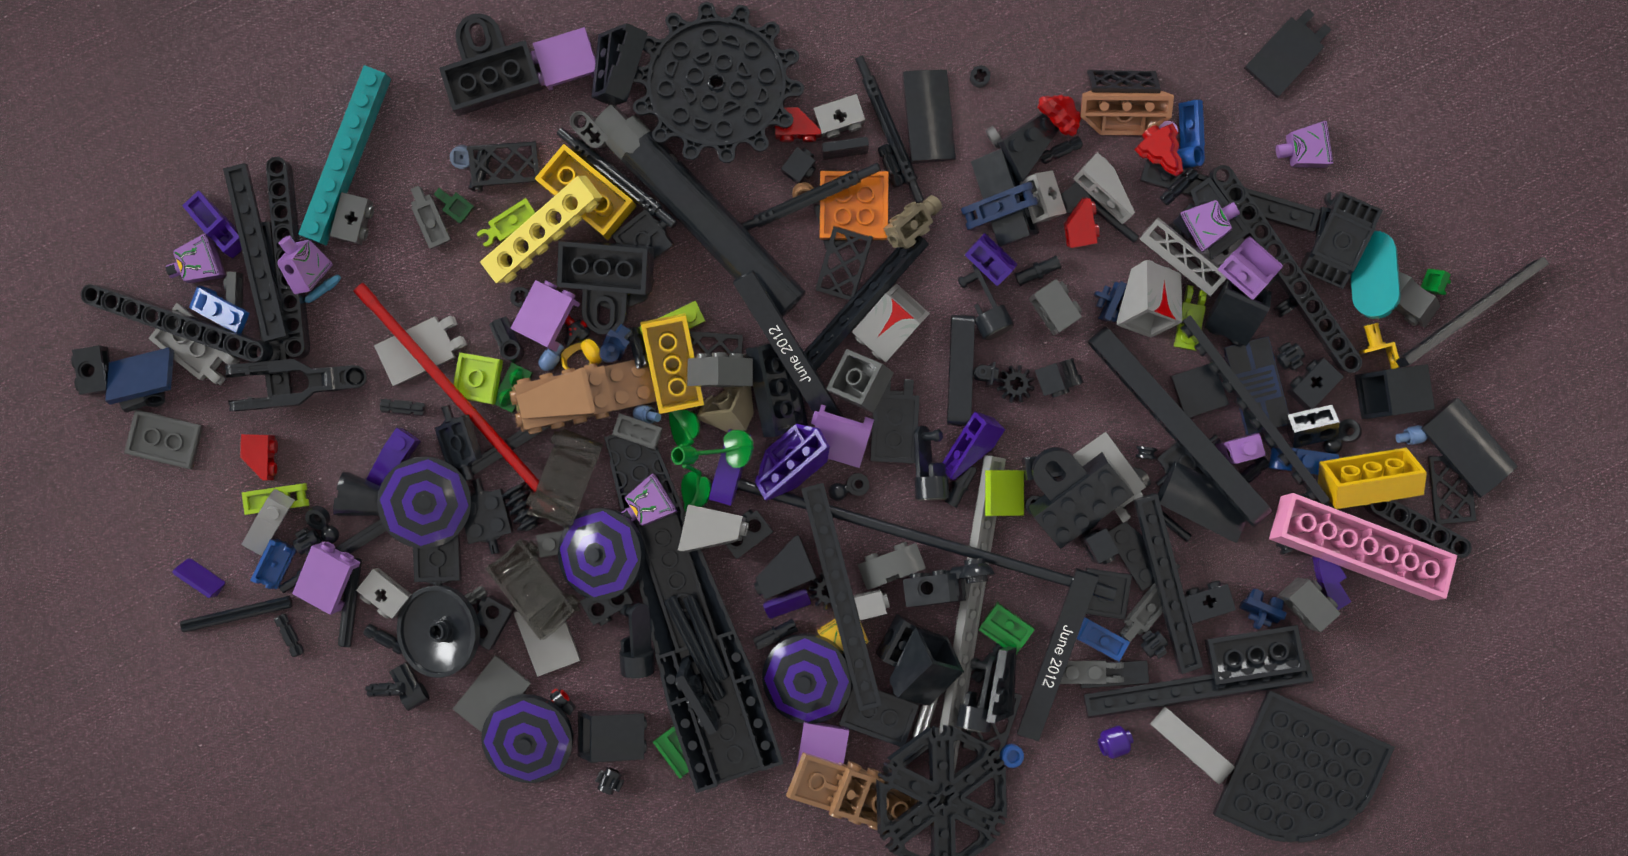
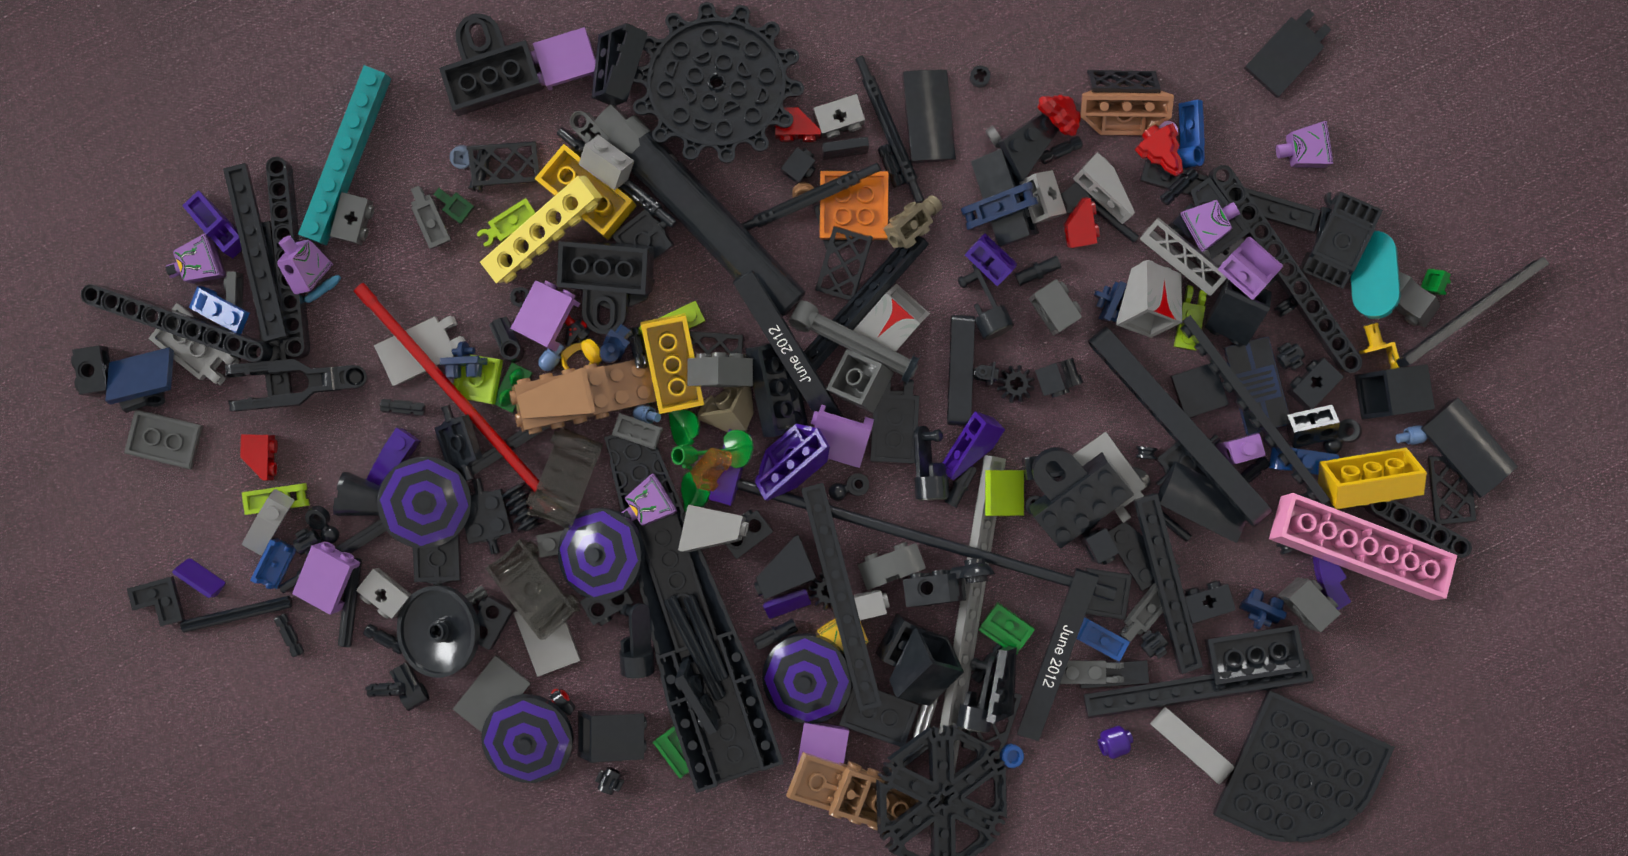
none -> black plate [127,576,185,627]
none -> dark blue hips [440,341,487,379]
none -> light grey brick [579,135,634,190]
none -> clear orange leg [690,448,732,491]
none -> dark grey piece [789,300,921,386]

